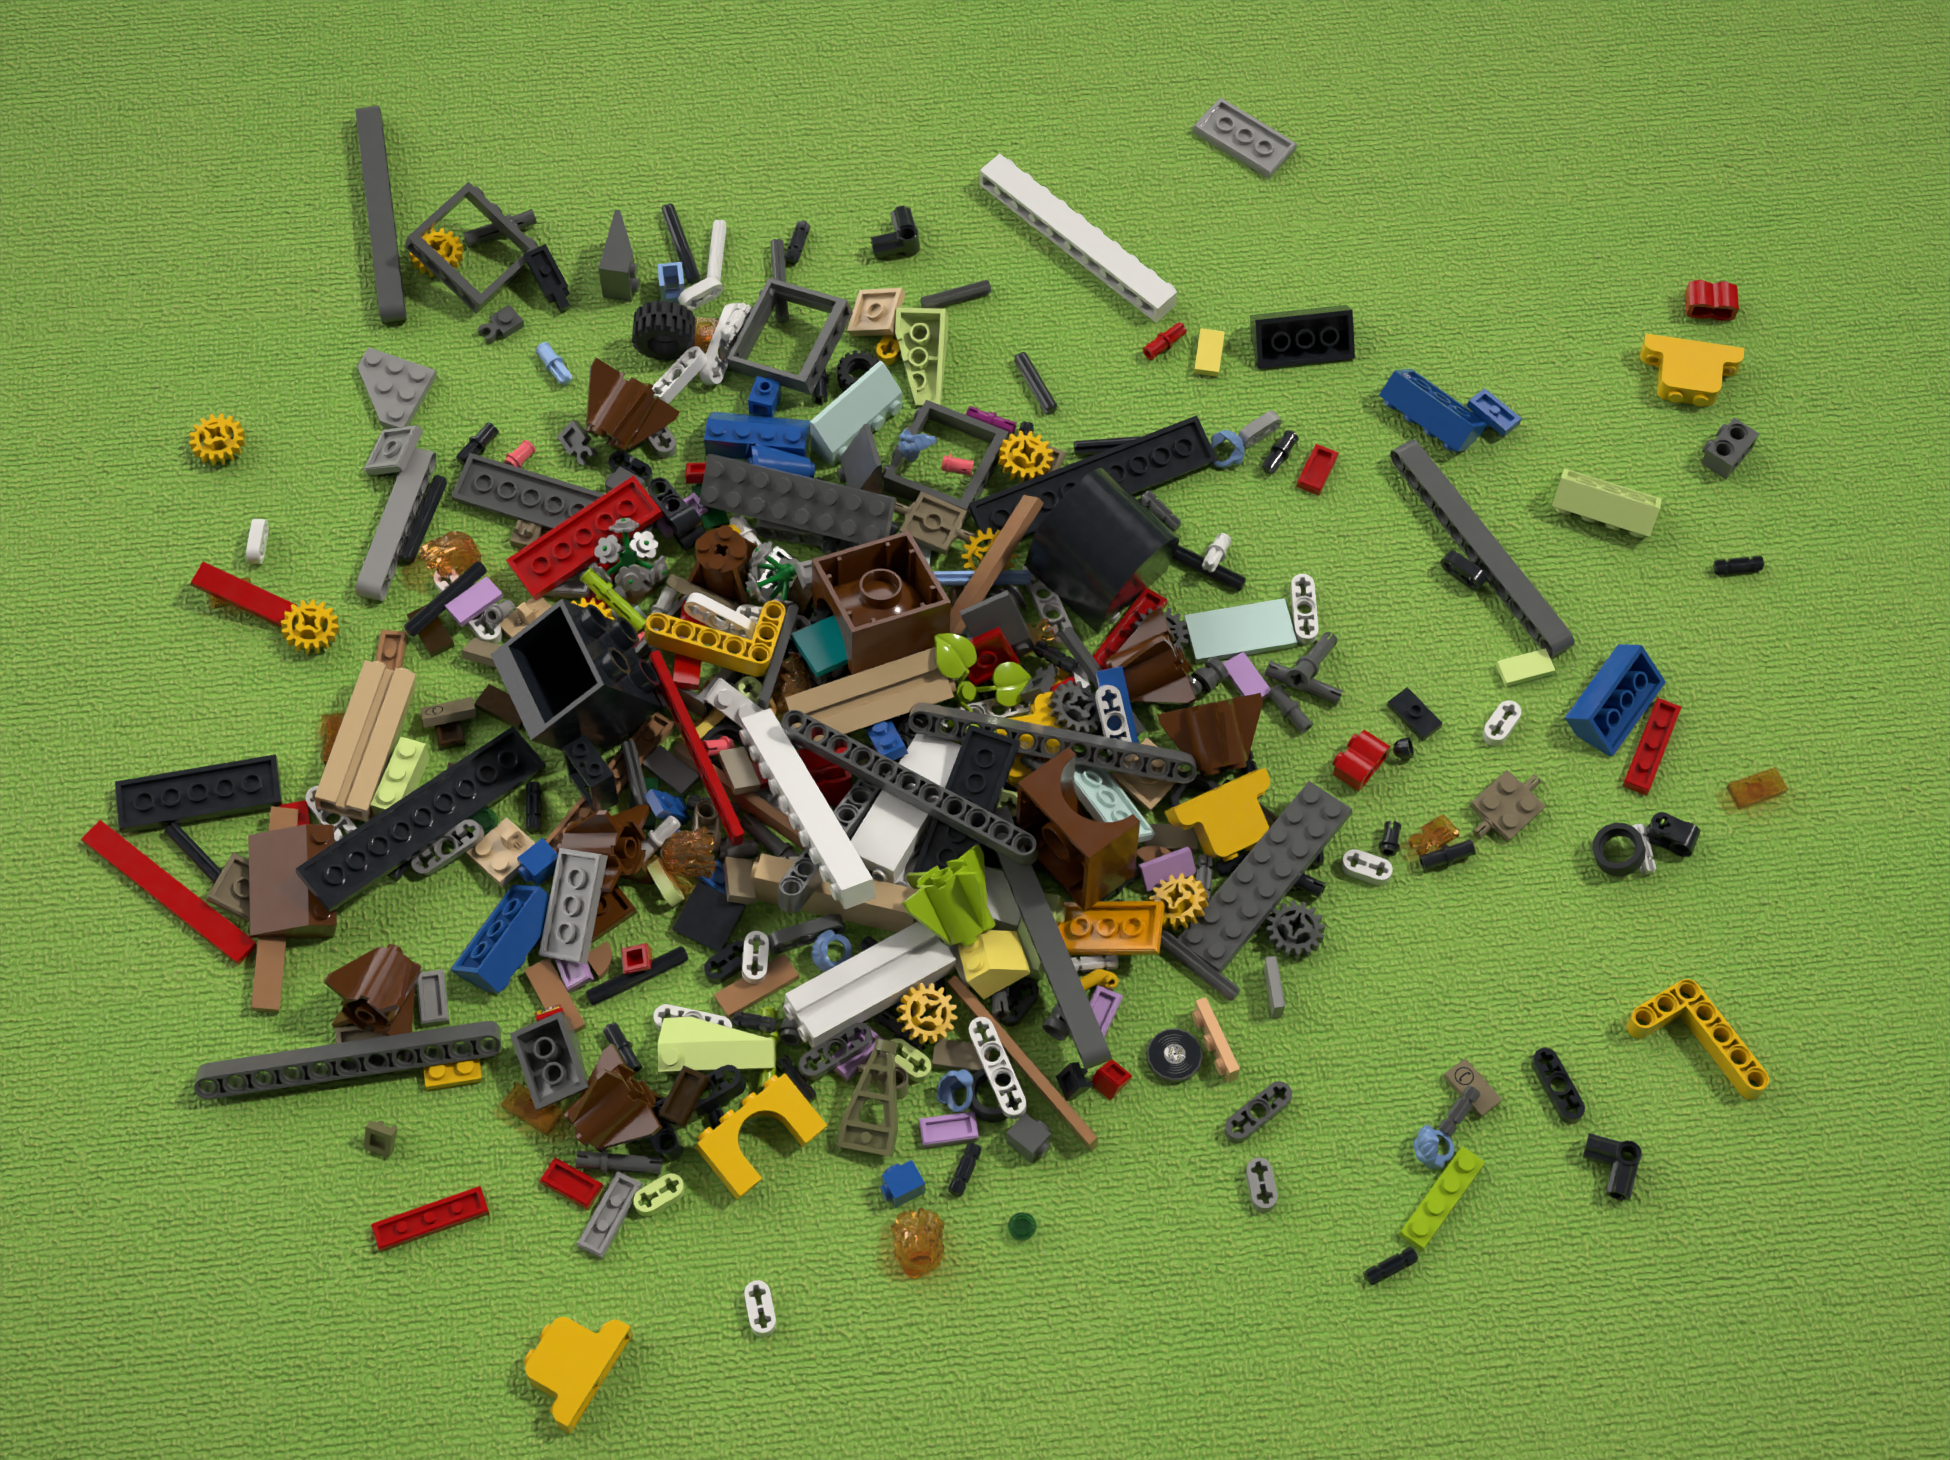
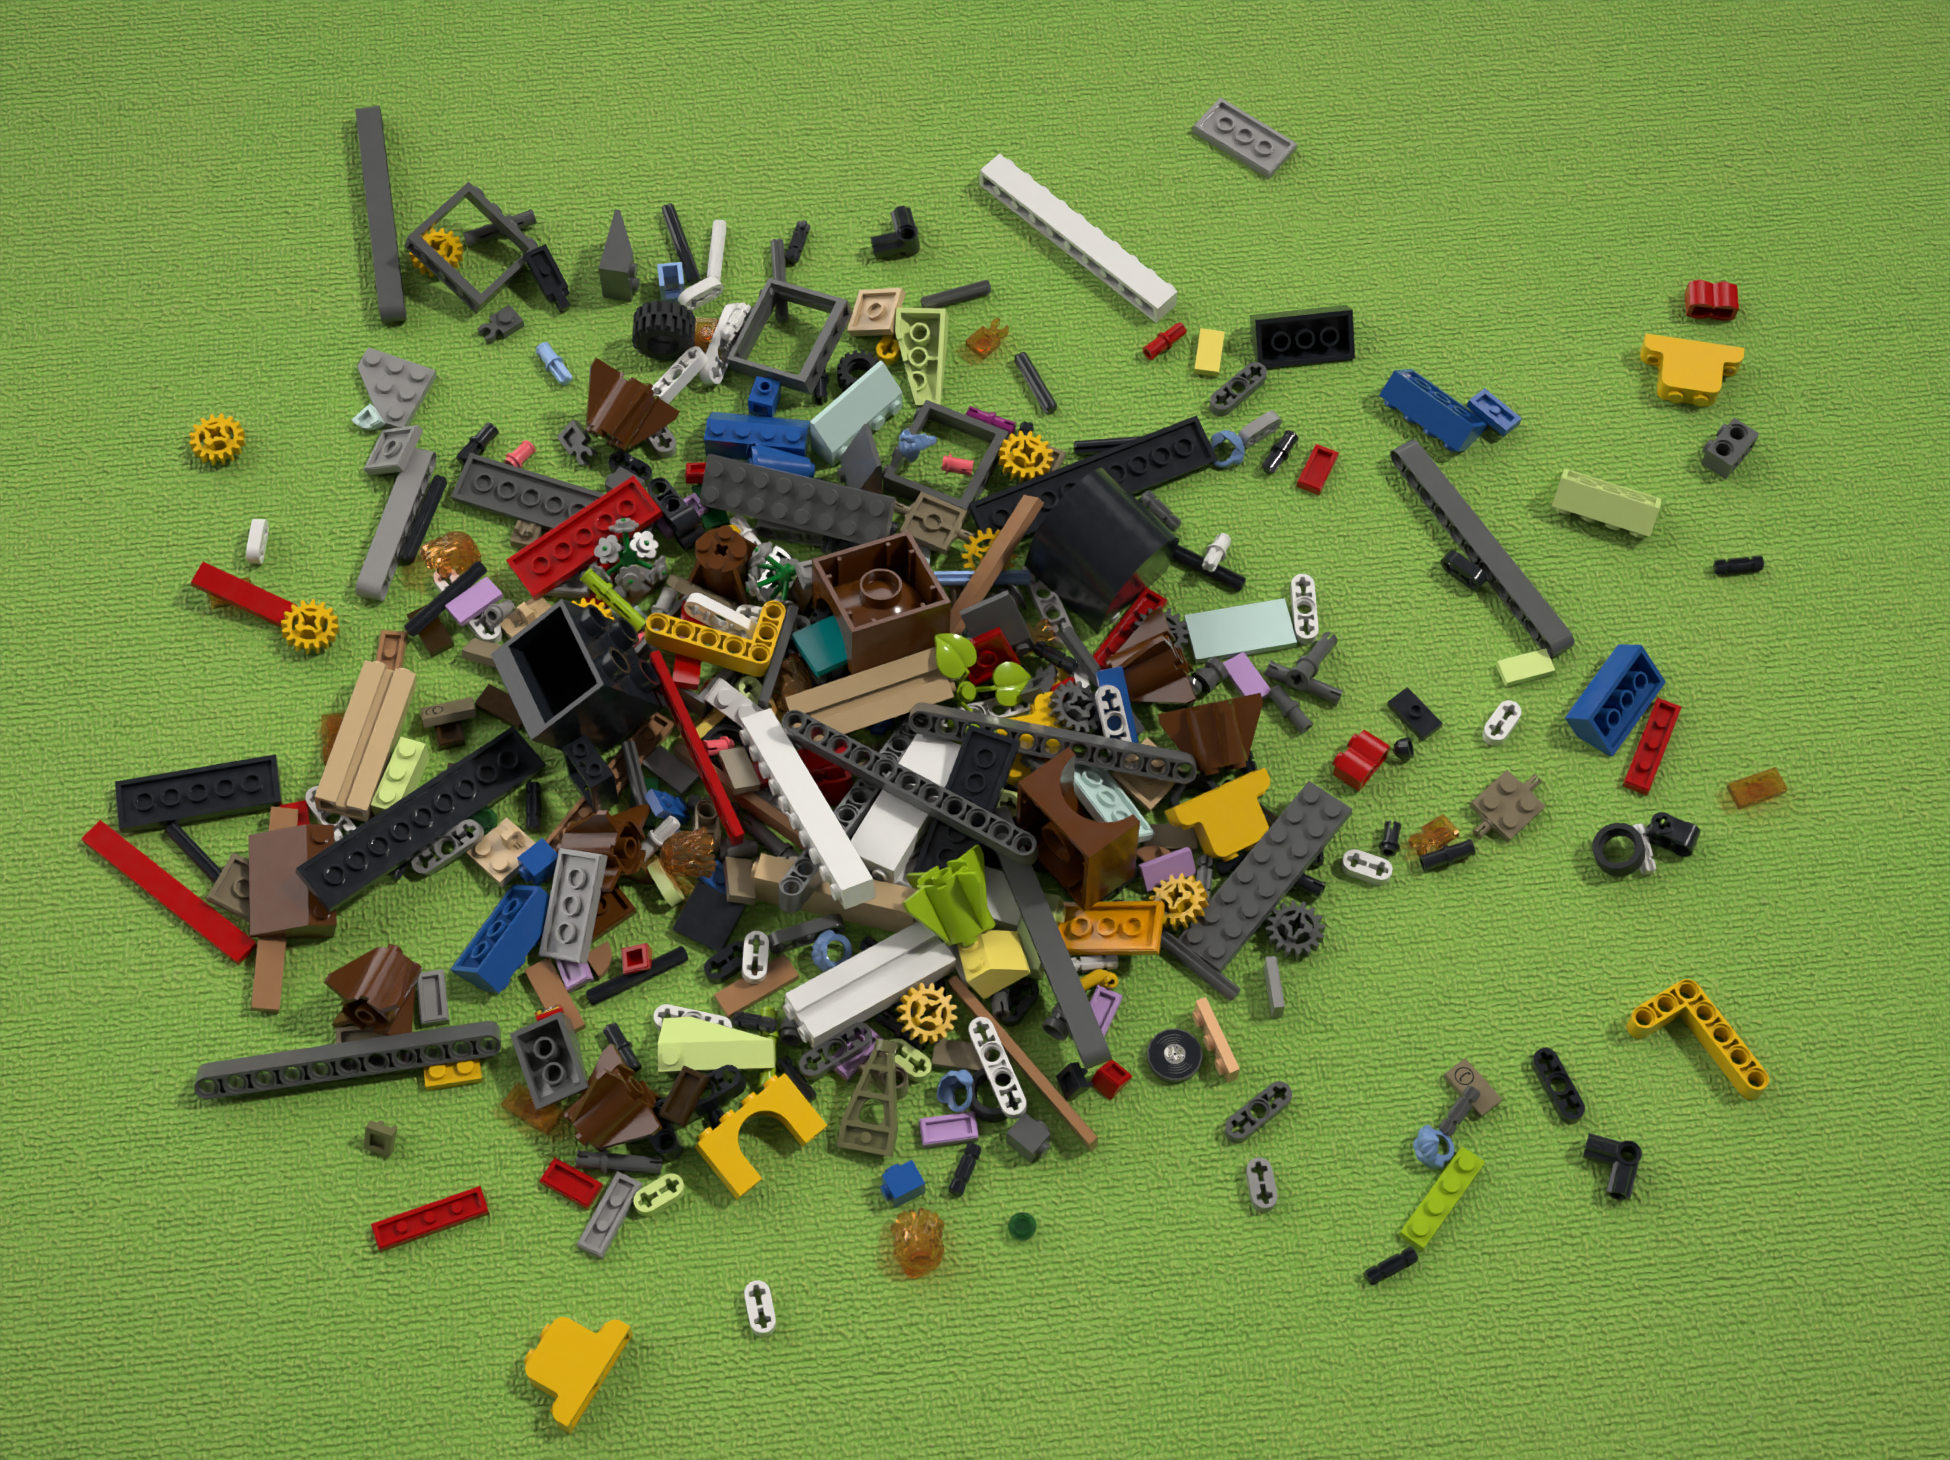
blue plate [866,719,908,760] -> none
none -> light aqua tile [351,404,385,430]
none -> clear orange plate [966,318,1009,360]
none -> dark grey beam [1209,362,1267,416]

